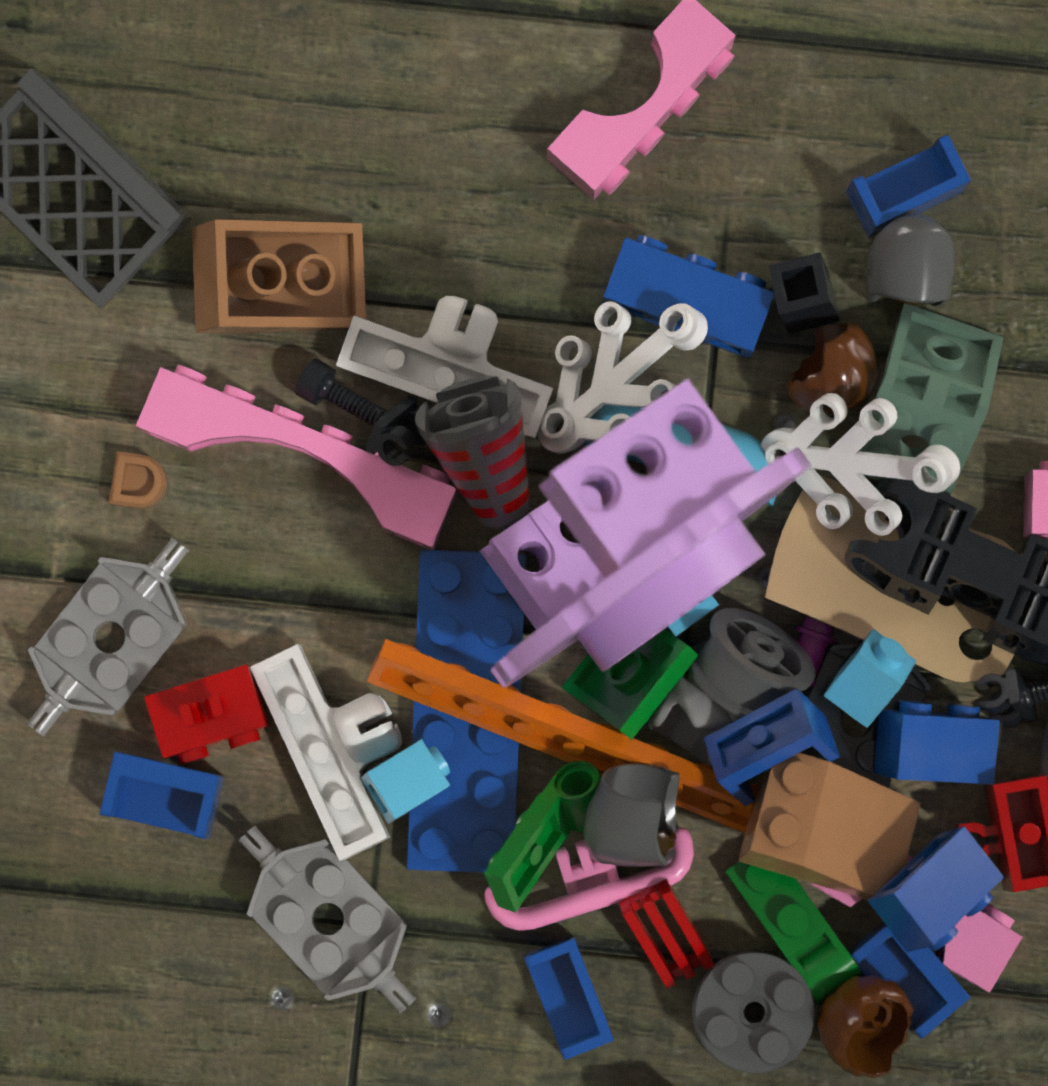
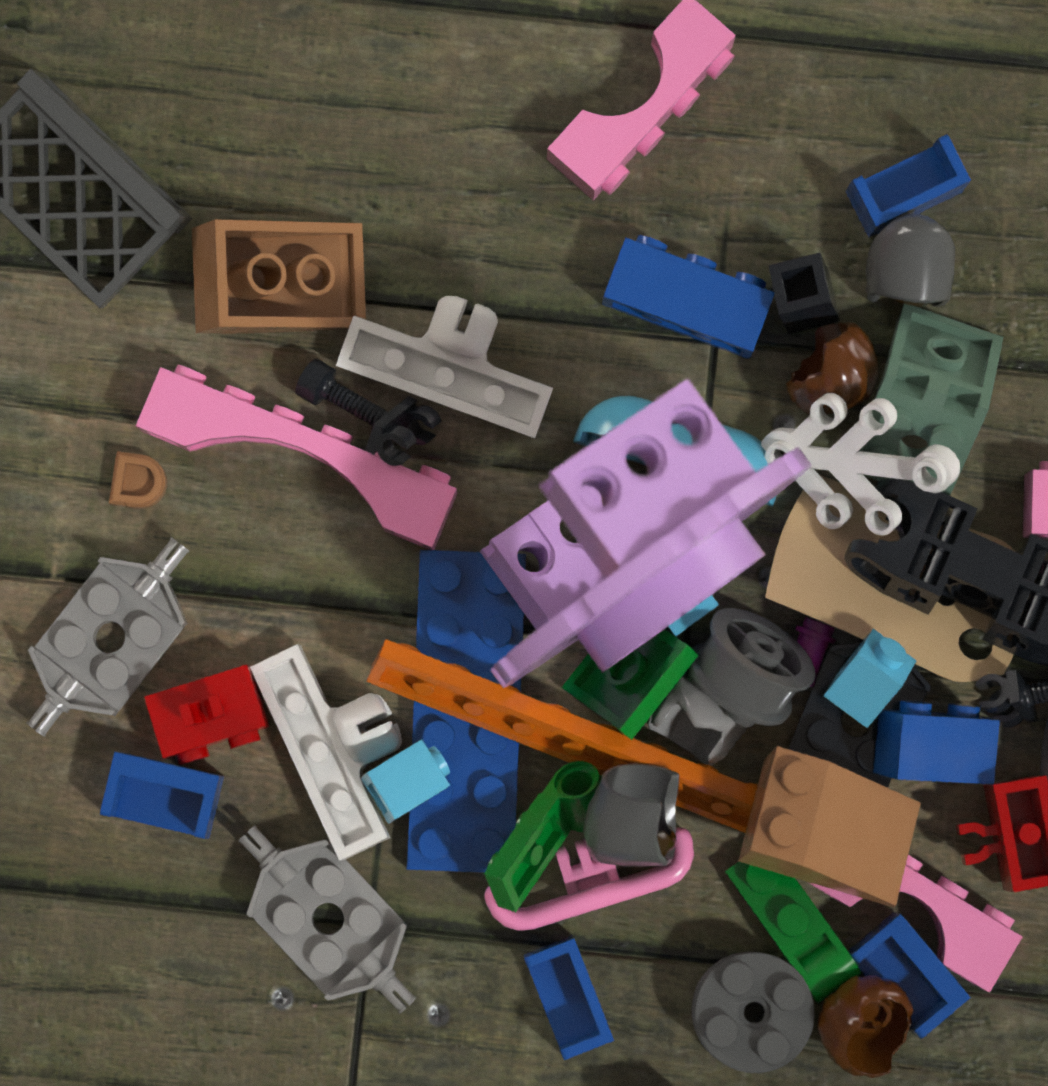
dark grey cone [415,376,530,530] -> none
white plant [537,301,708,453] -> none
red tile [619,879,715,989] -> none
blue panel [703,688,840,806] -> none
blue brick [868,826,1004,952] -> none

